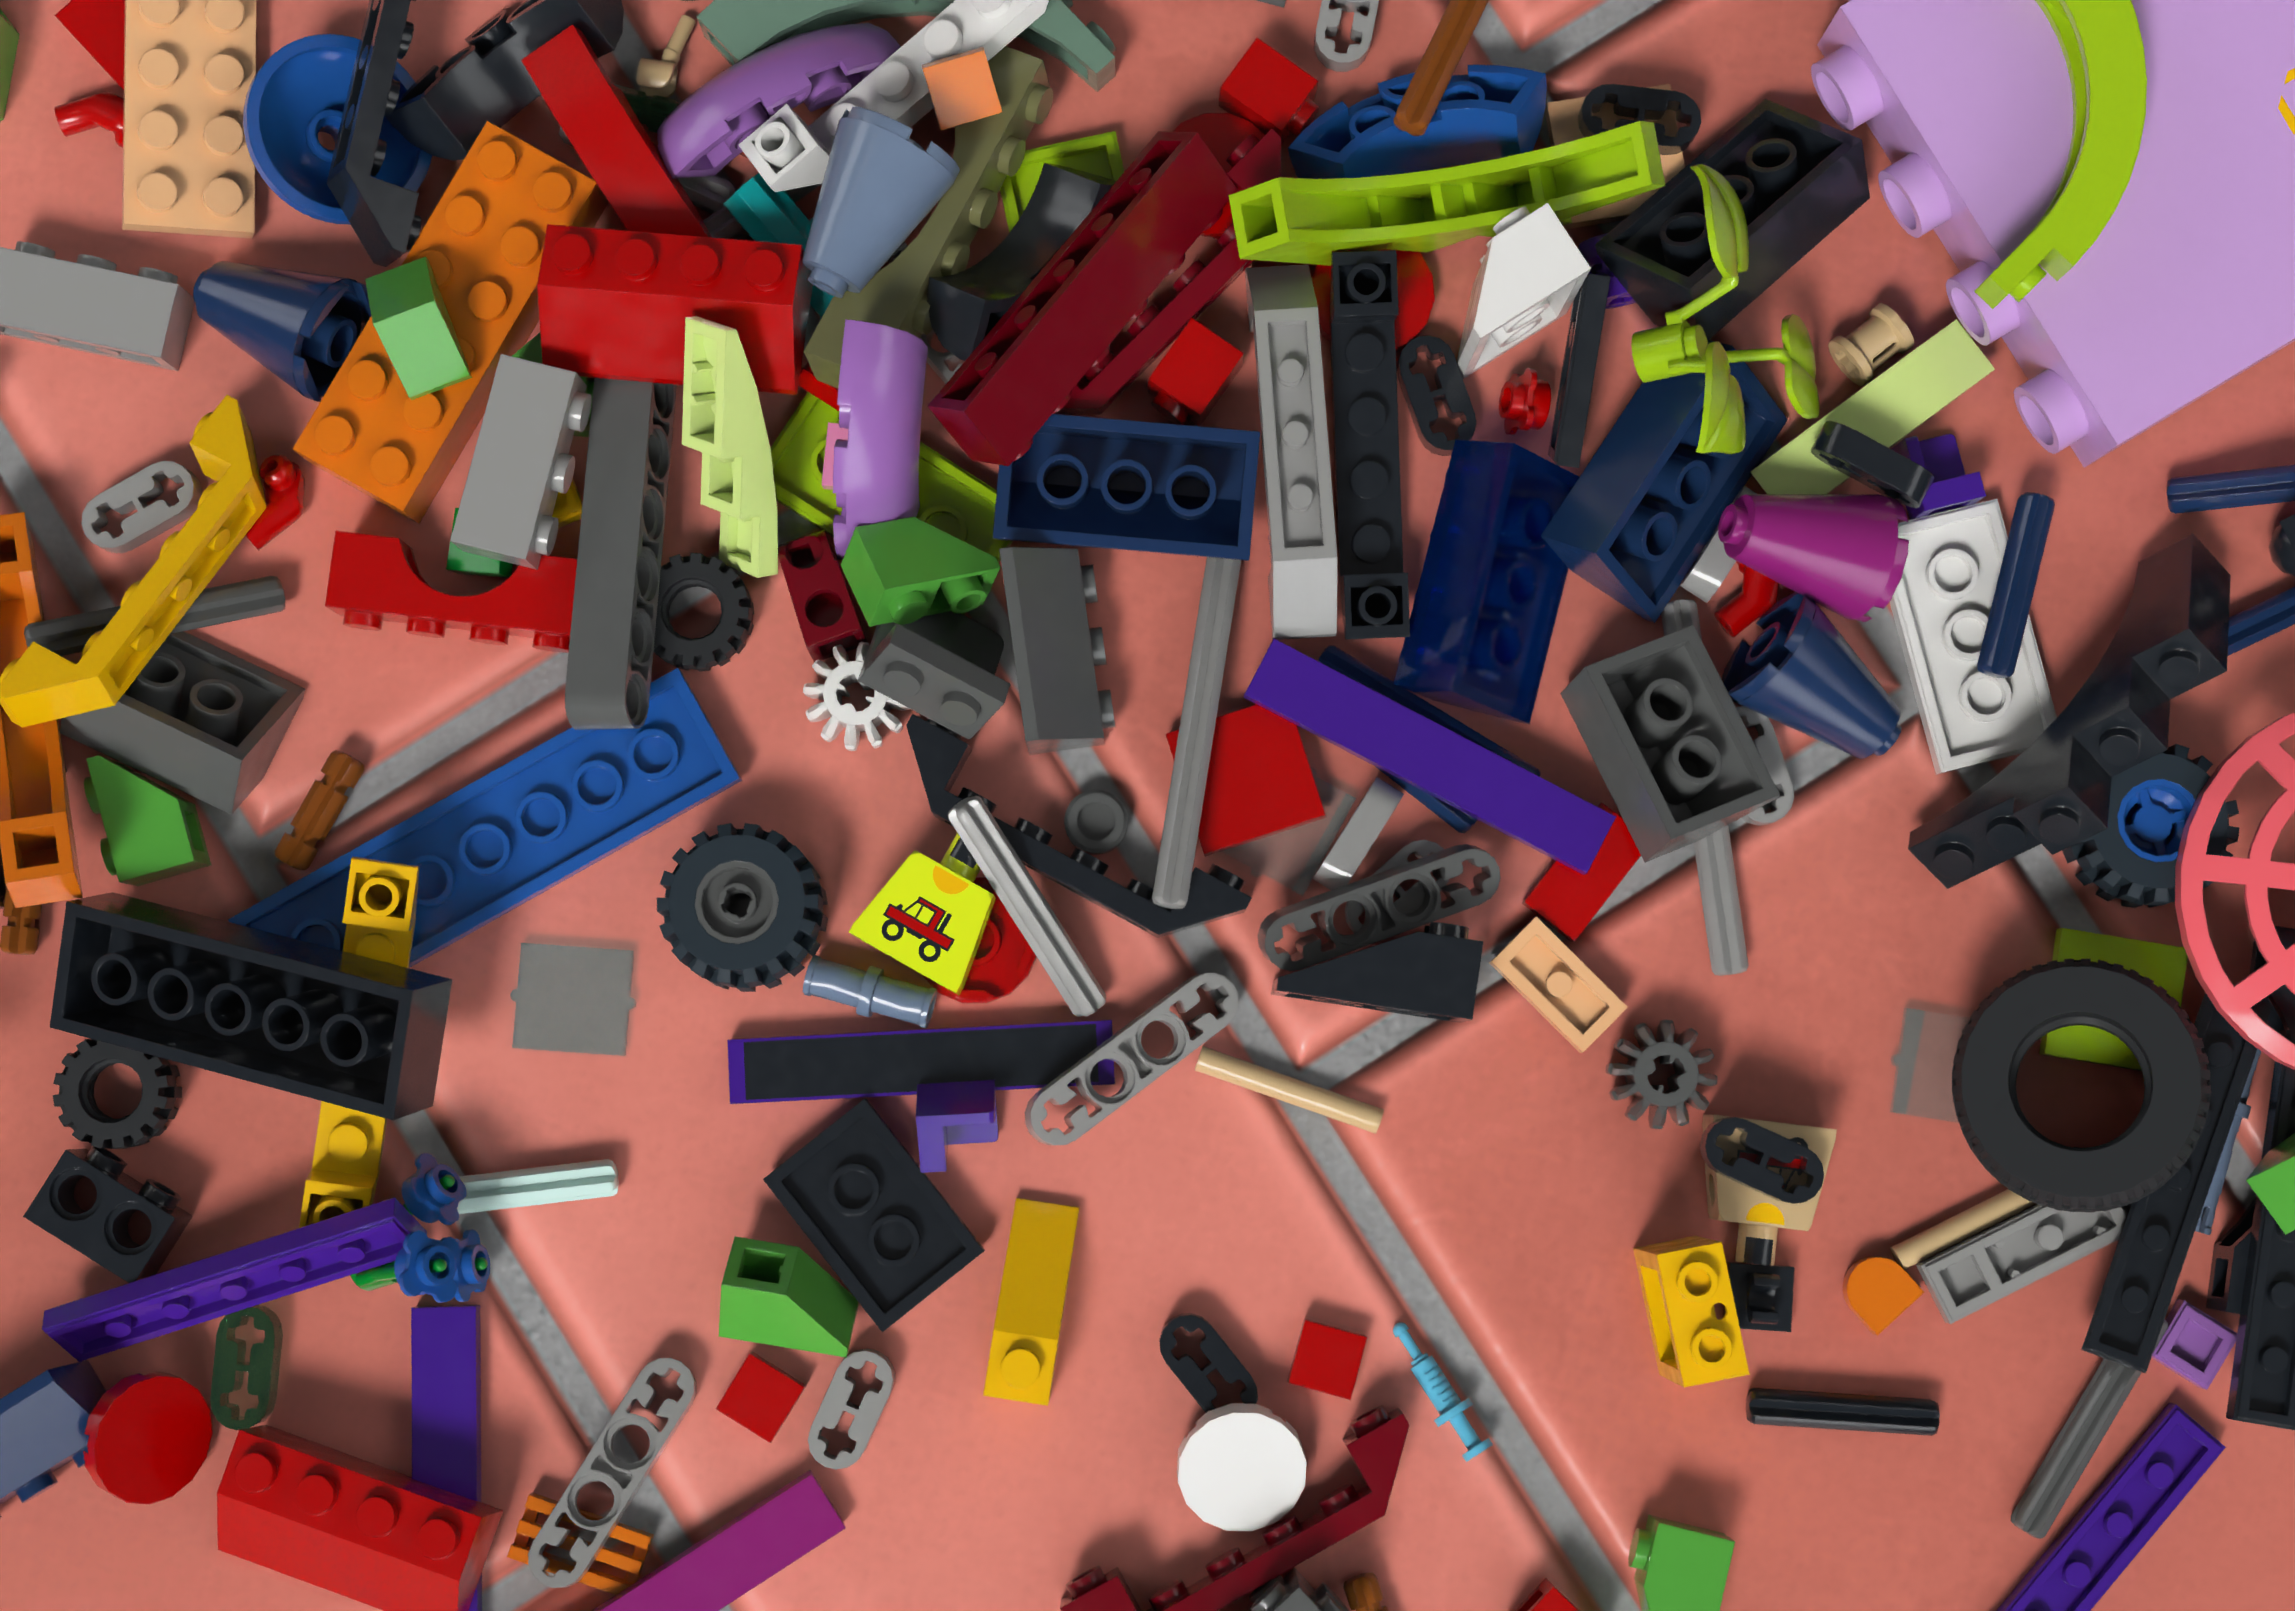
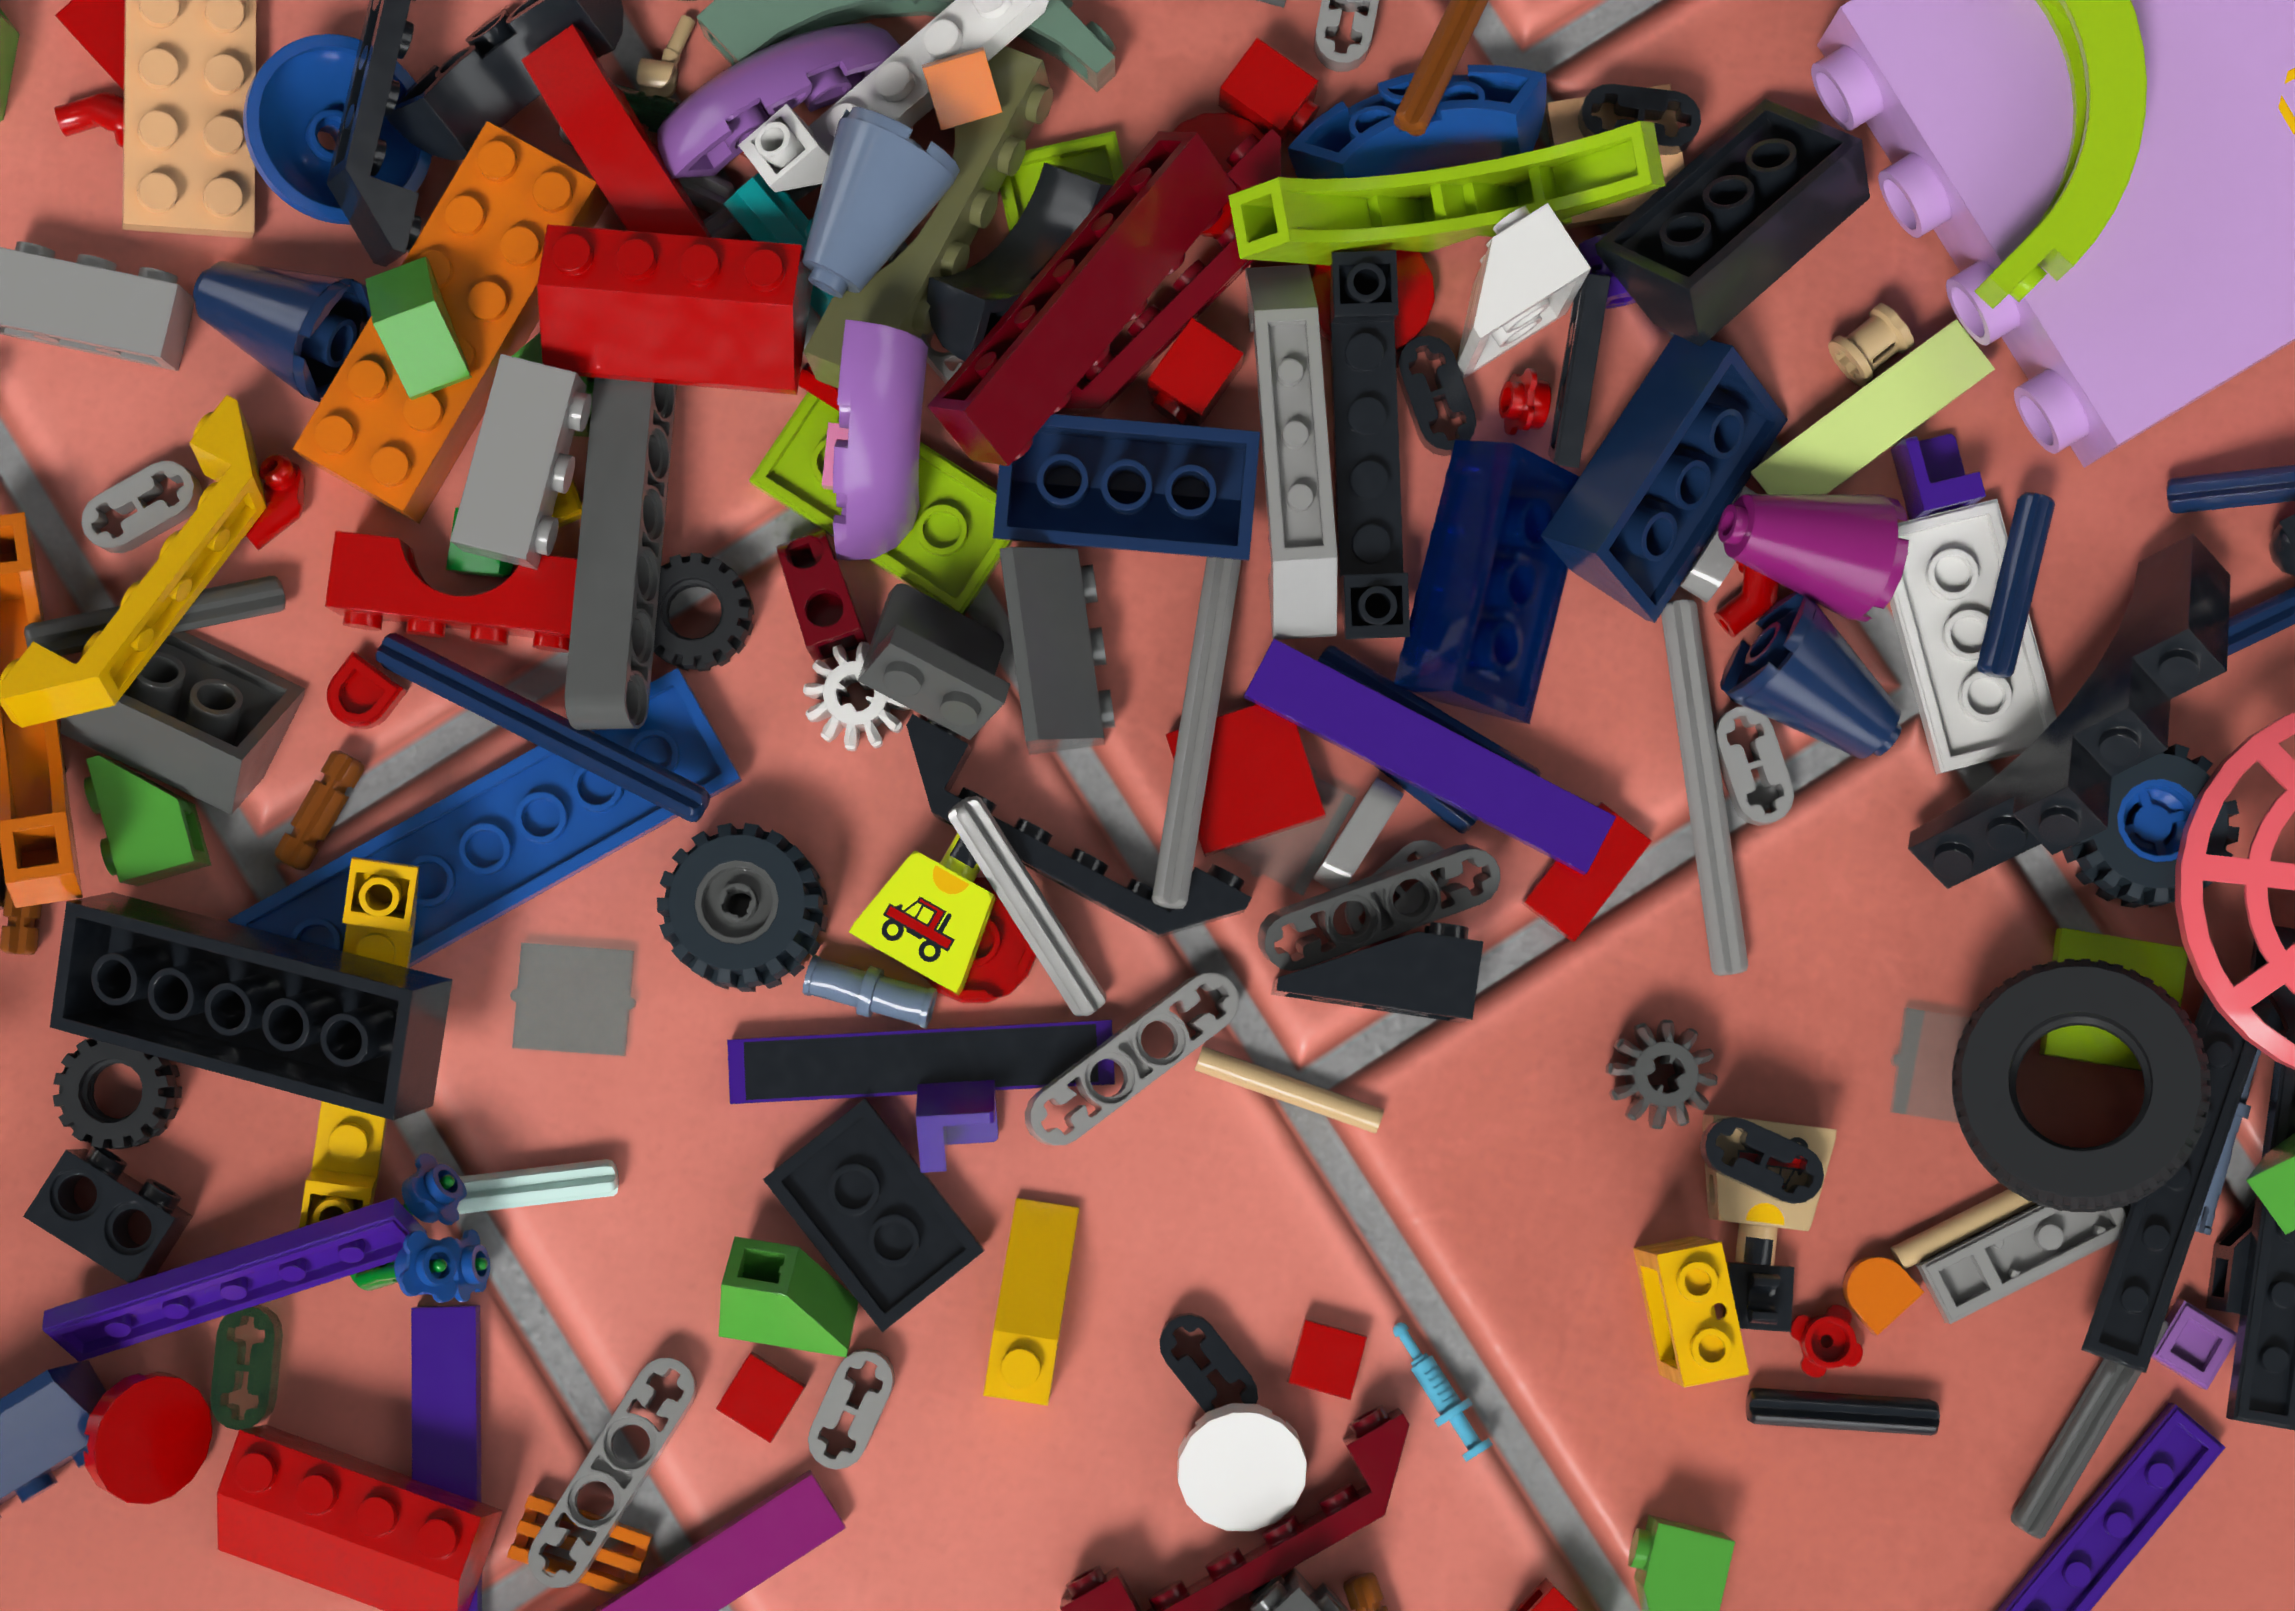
yellowish green slope [682,316,778,578] -> none
bright green slope [841,517,1001,627] -> none
dark grey tile [1064,790,1128,855] -> none
light nougat plate [1489,916,1628,1053] -> none
dark grey slope [1560,625,1780,863] -> none
lime plant [1631,164,1819,454] -> none
black beam [1811,421,1934,508] -> none
none -> red tile [327,651,408,729]
none -> dark blue axle [376,633,711,822]
none -> red plate [1790,1304,1863,1378]

